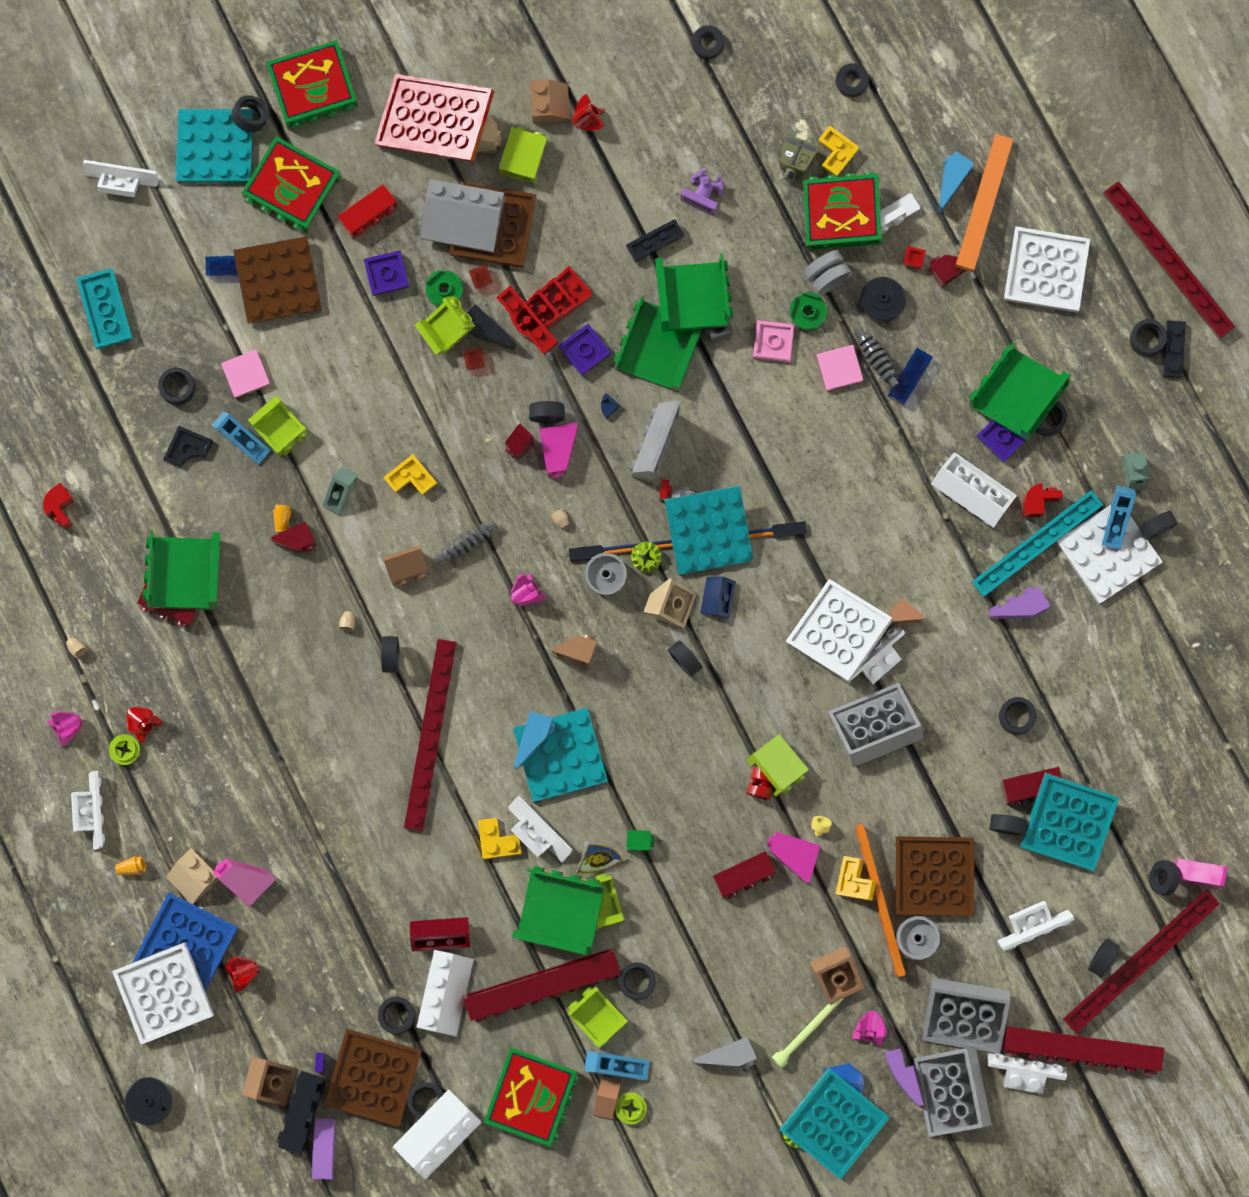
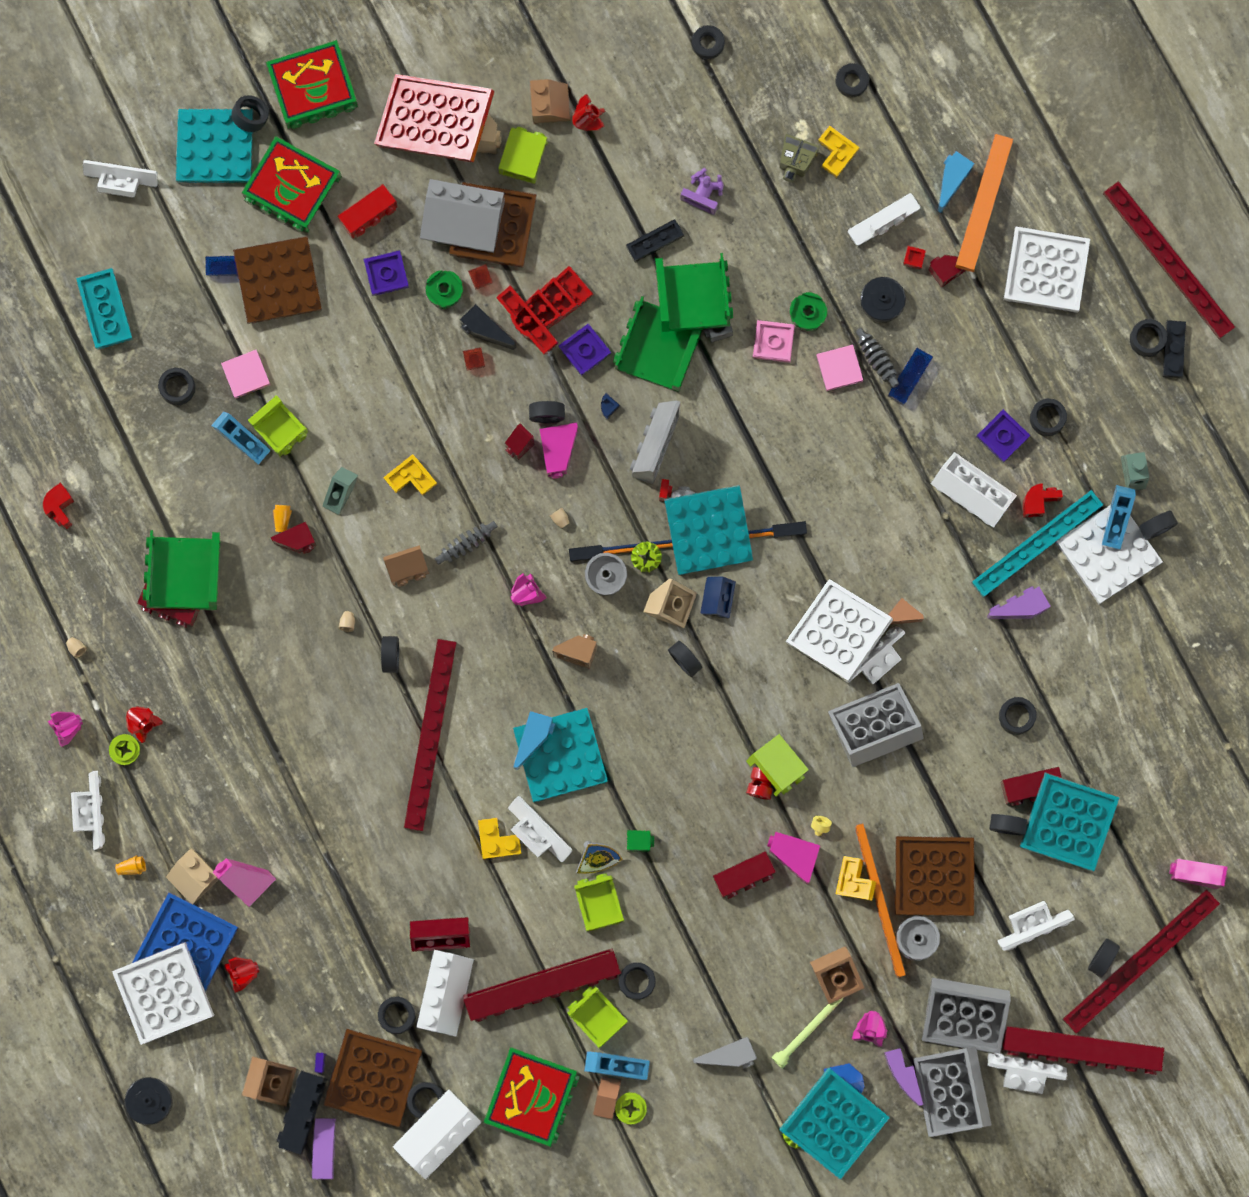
black tile [163,425,214,468] -> none
lime panel [415,296,475,355] -> none
green panel [512,866,605,955] -> none
panel [803,172,883,251] -> none
light grey wheel [803,250,852,295] -> none
green panel [969,342,1071,441] -> none
black tyre [1149,860,1180,896] -> none

